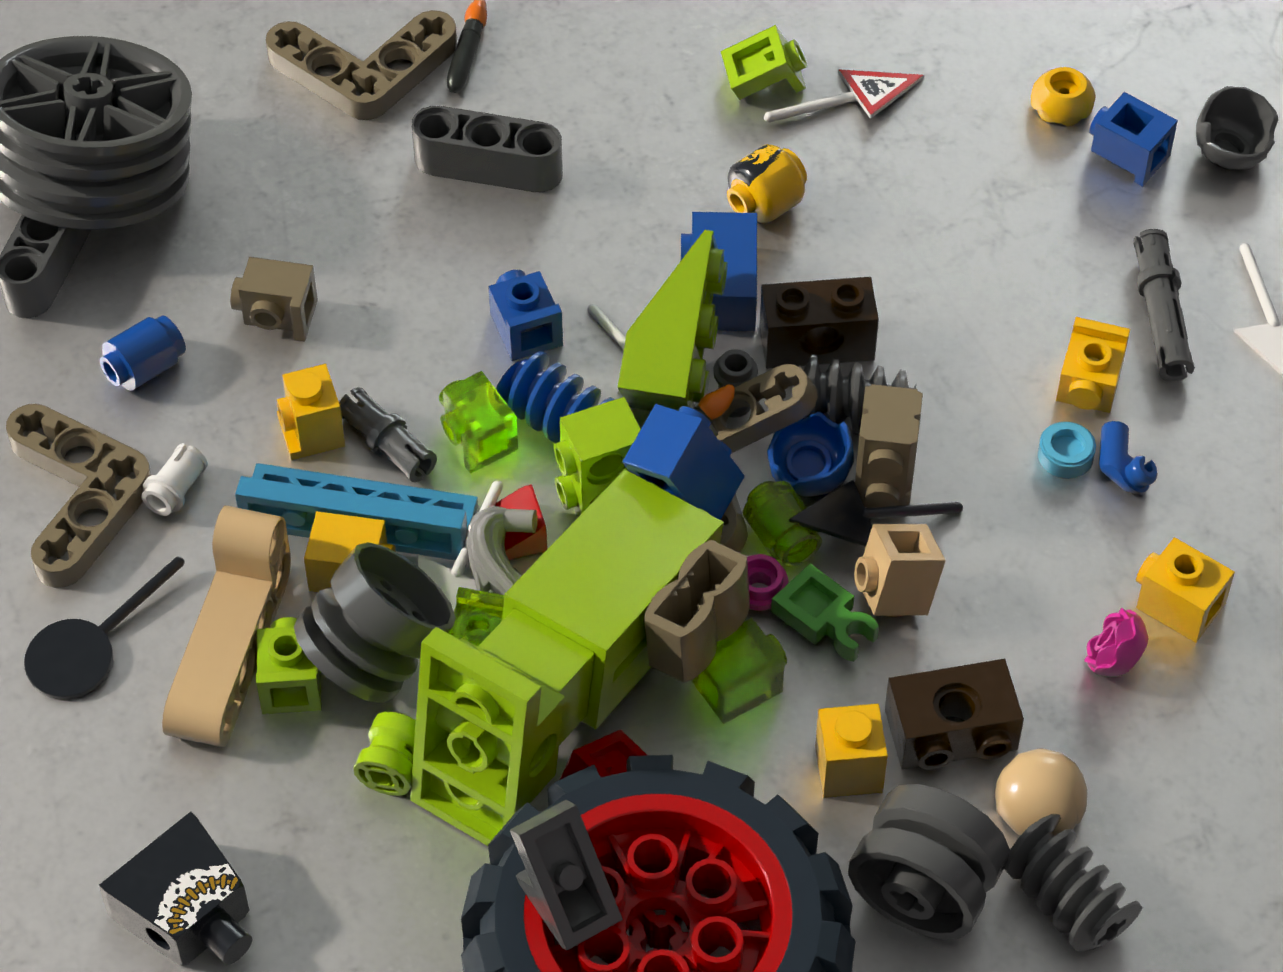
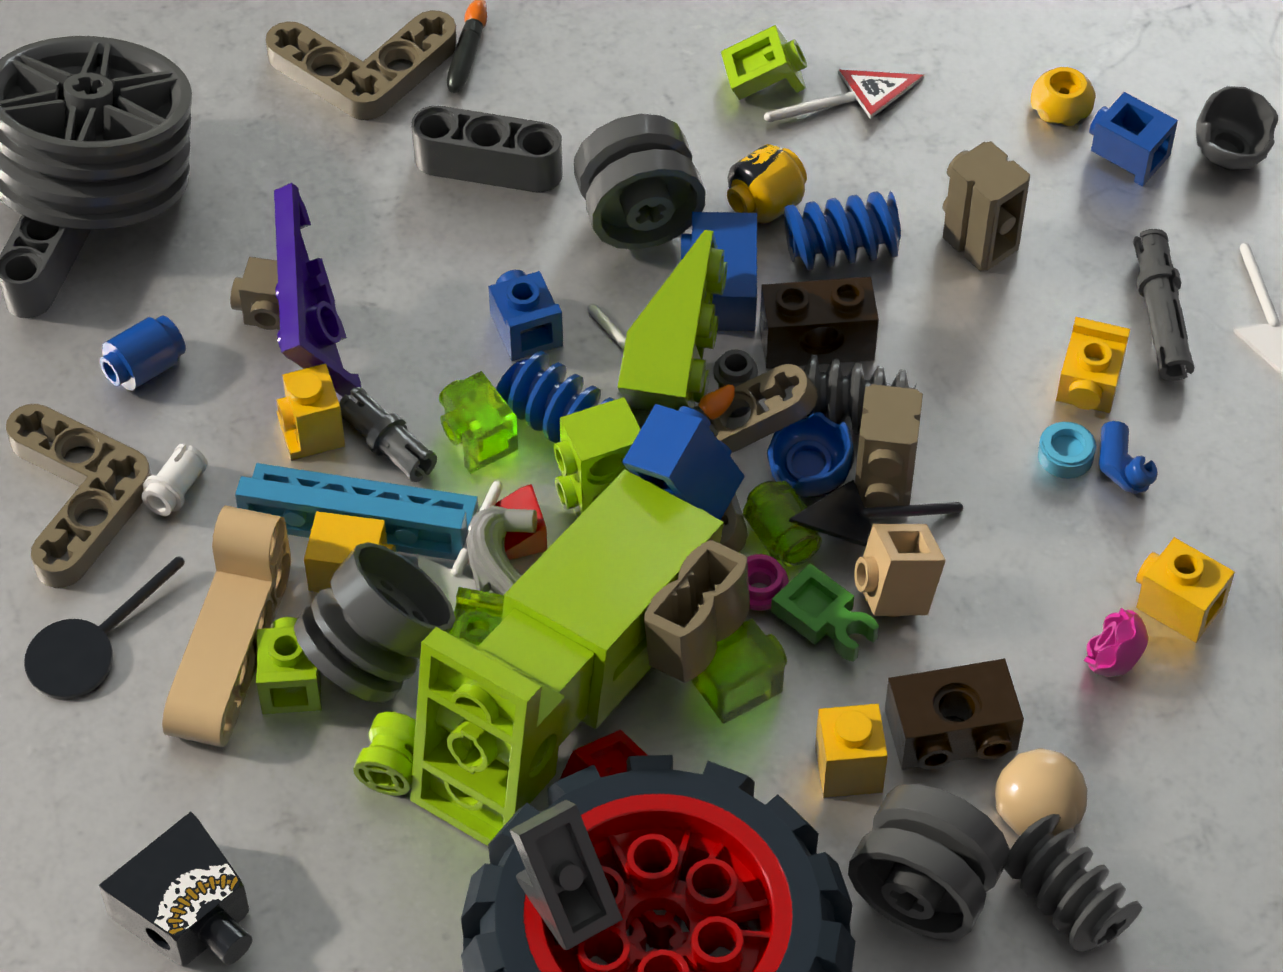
none -> dark purple wing [274,183,361,397]
none -> dark grey wheel [574,114,706,250]
none -> blue piece [784,191,901,271]
none -> dark tan brick [942,141,1030,271]

